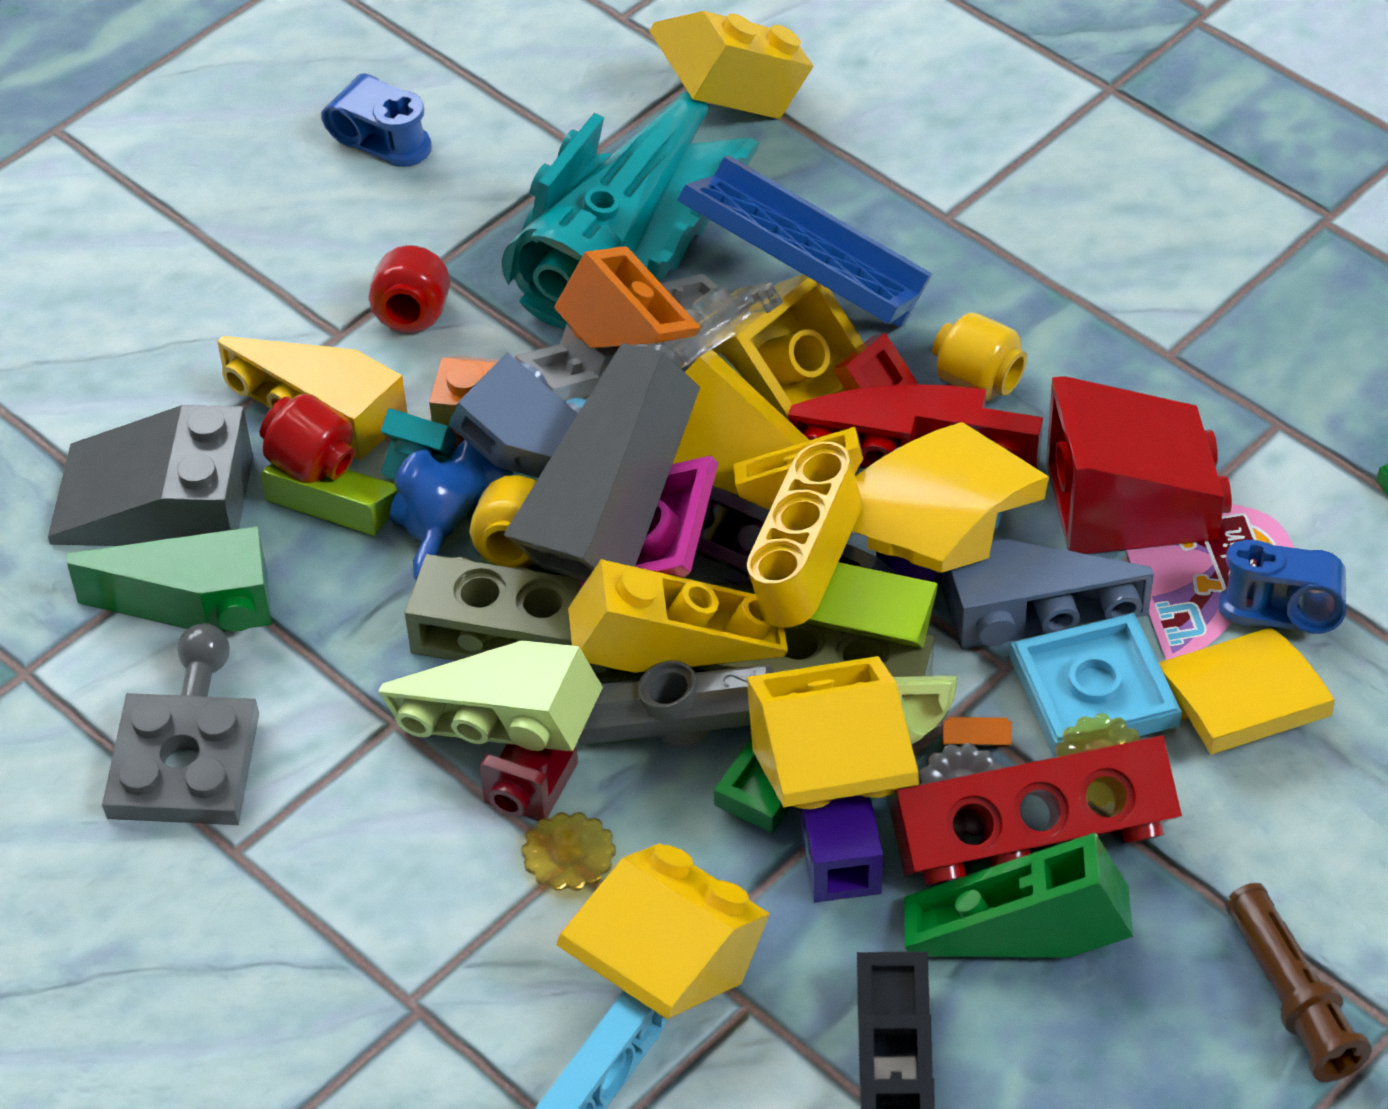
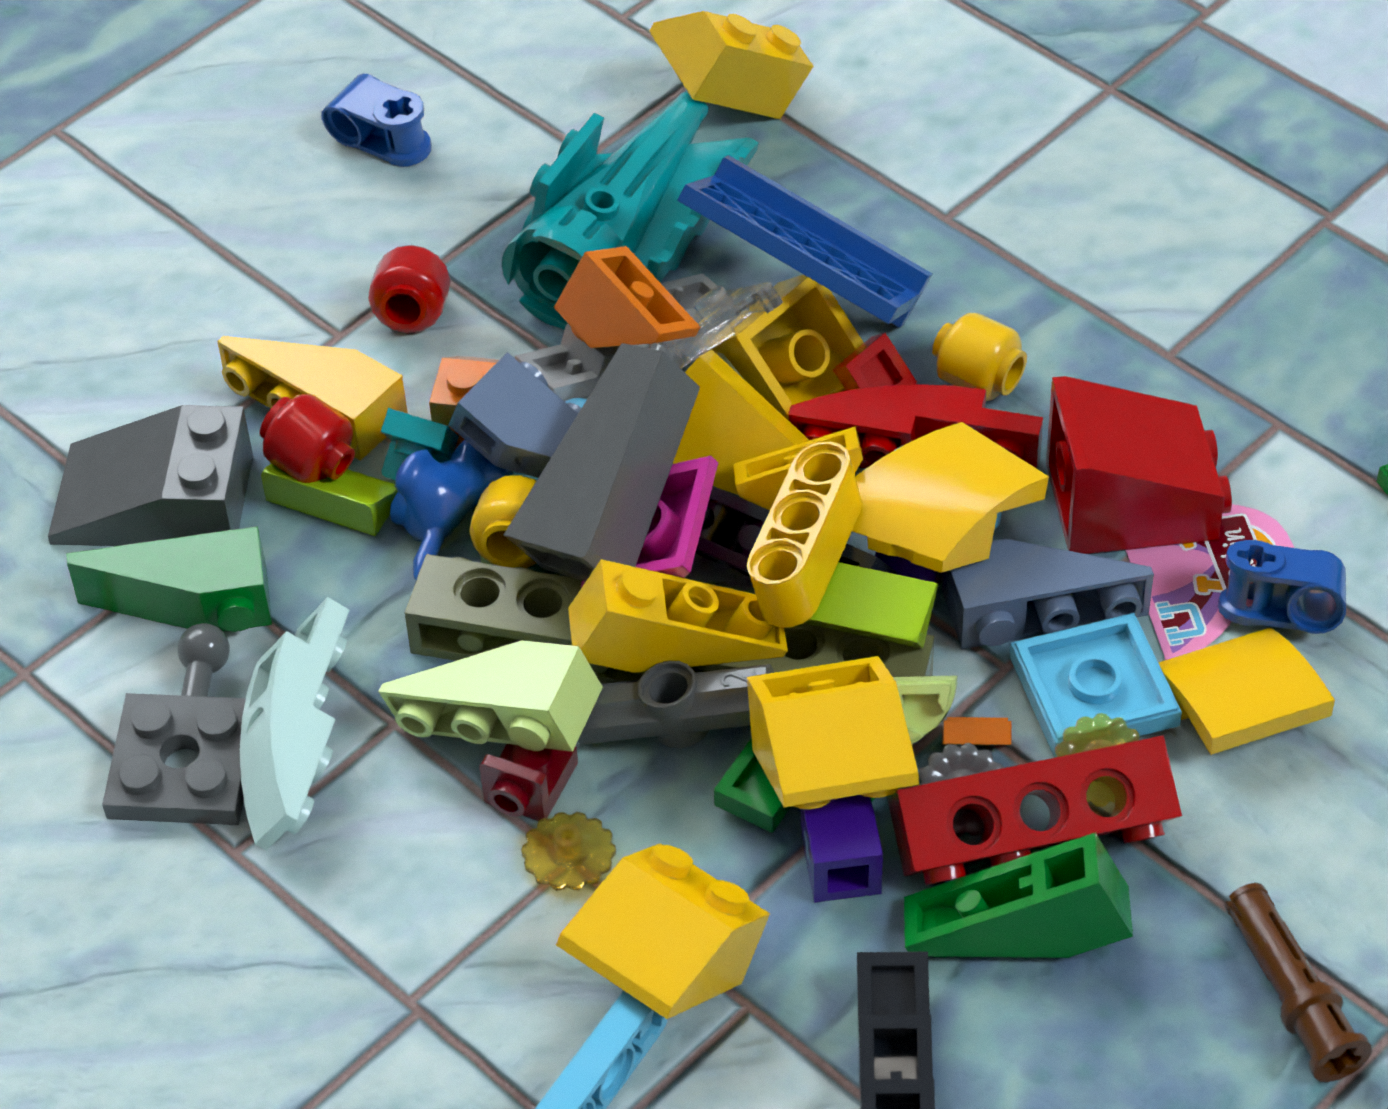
none -> light aqua slope [240,597,349,851]

